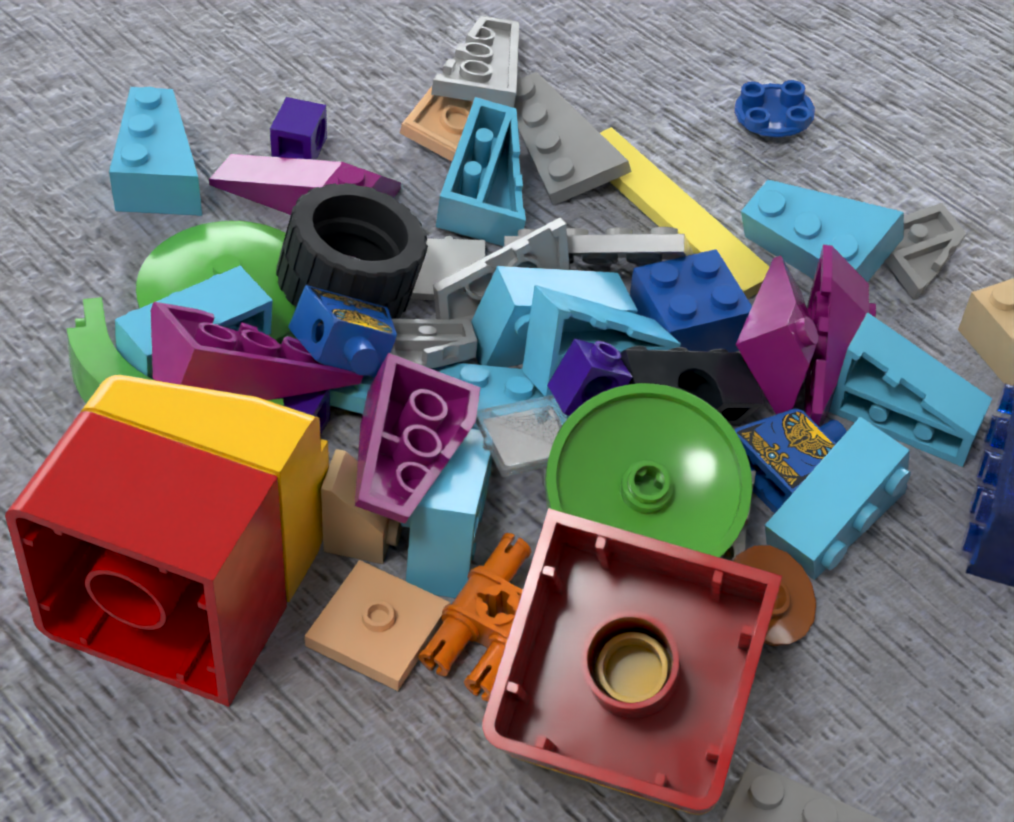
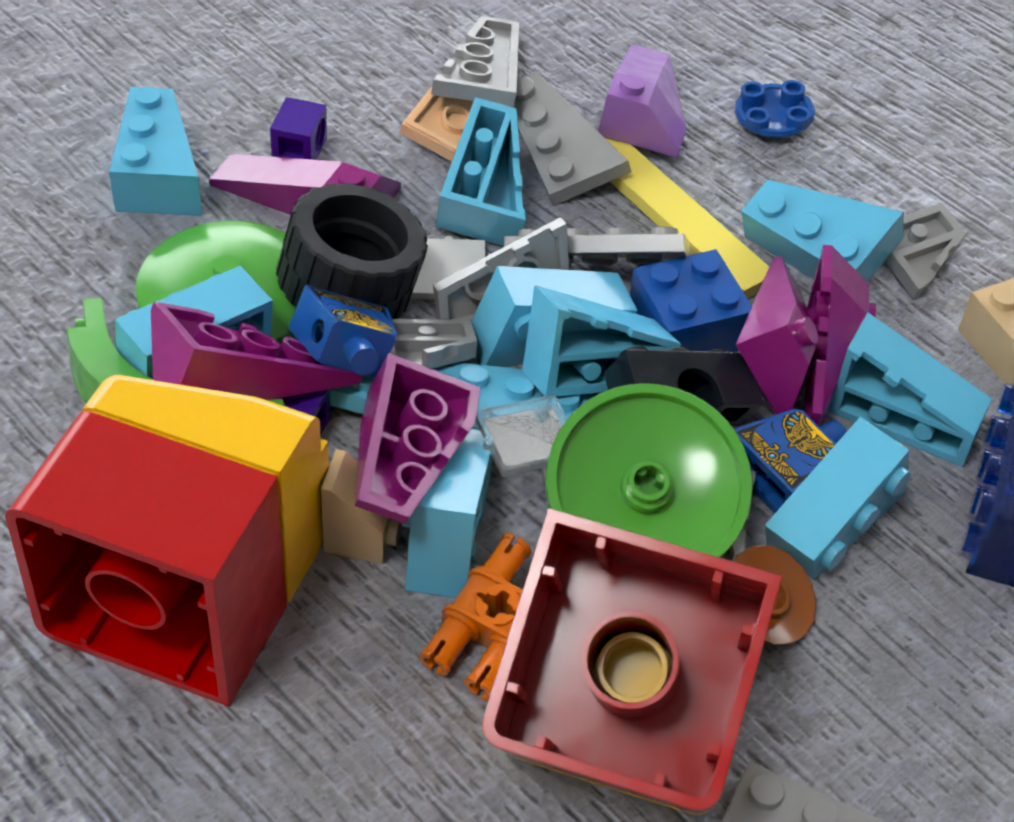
light nougat plate [305,560,450,691] -> none
dark purple brick [547,338,632,416] -> none
none -> medium lavender wedge [598,44,687,157]

